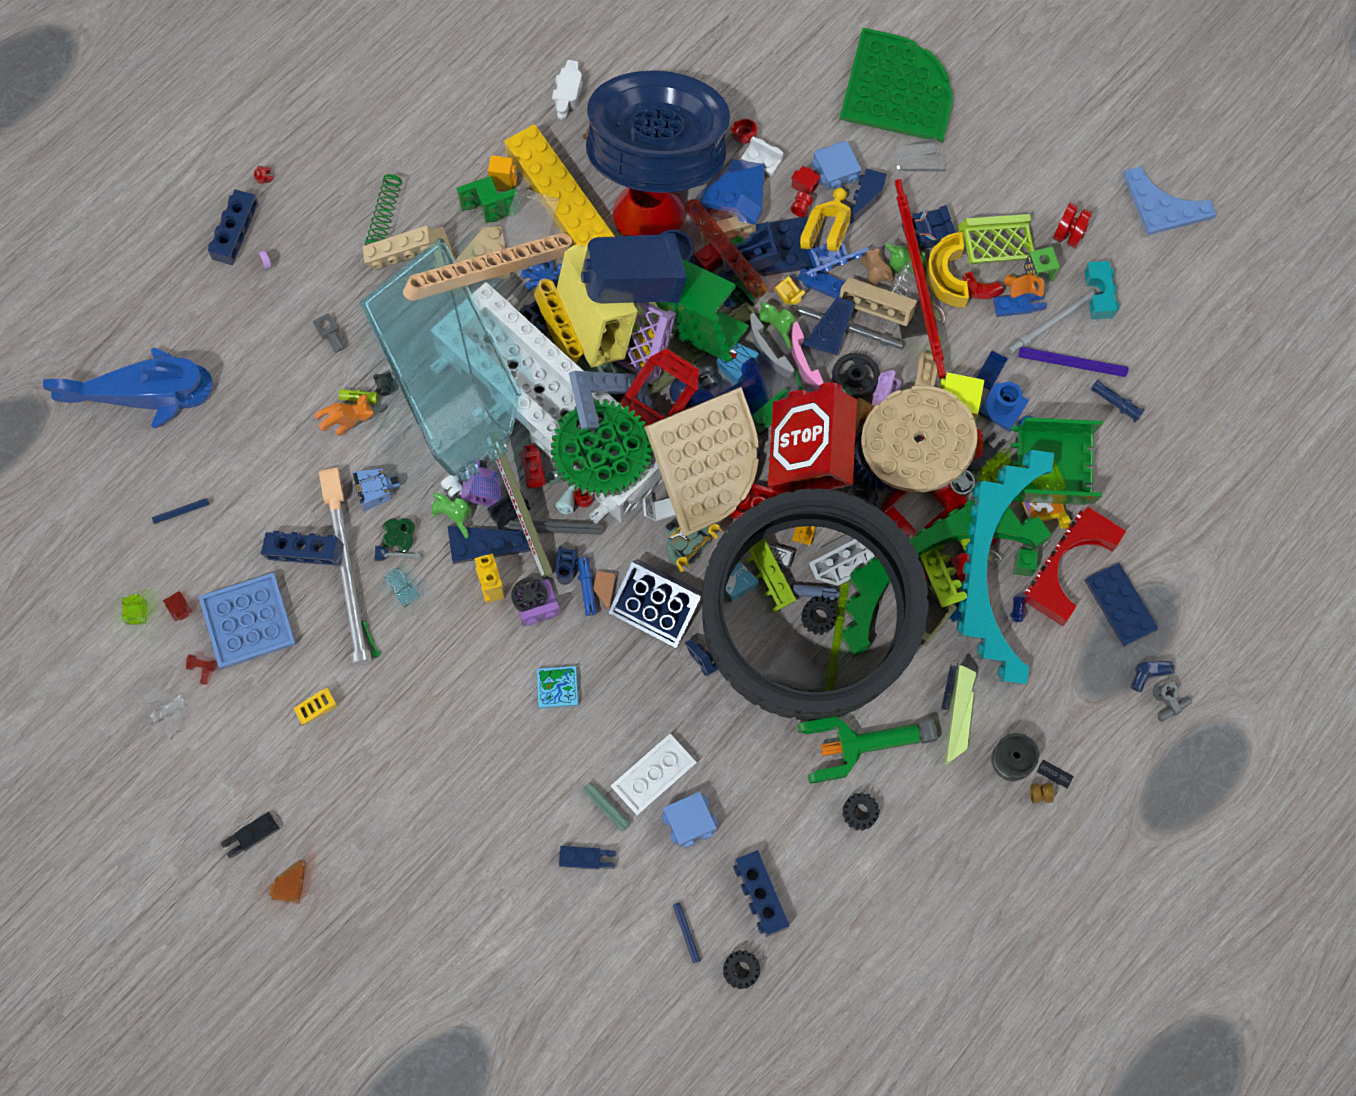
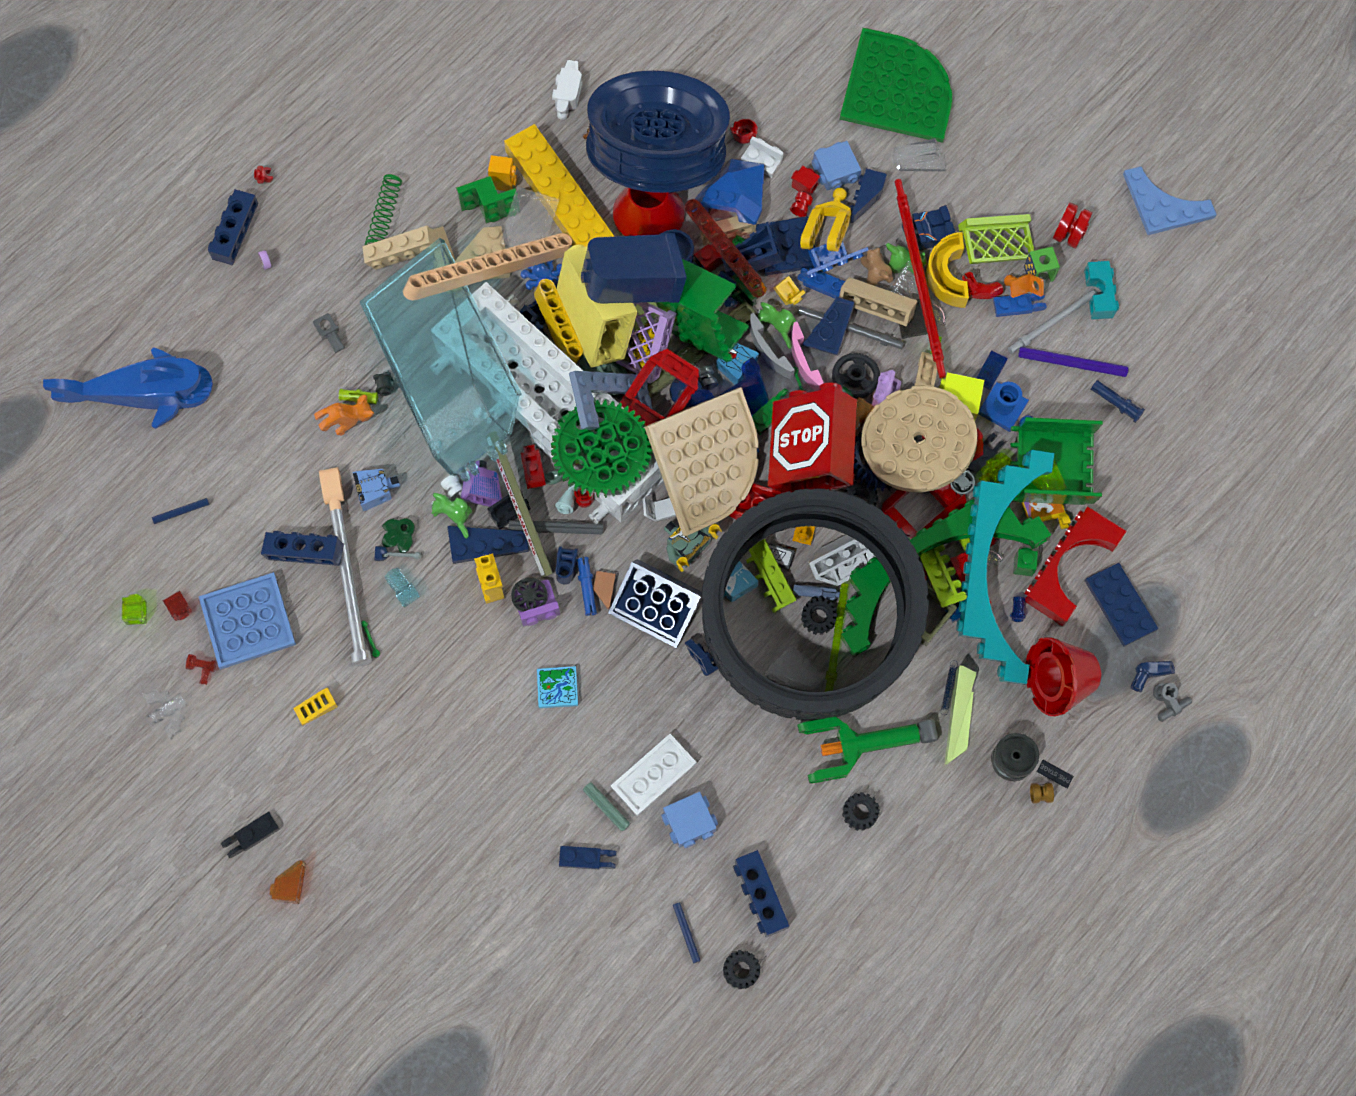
none -> red cone [1025,637,1101,717]

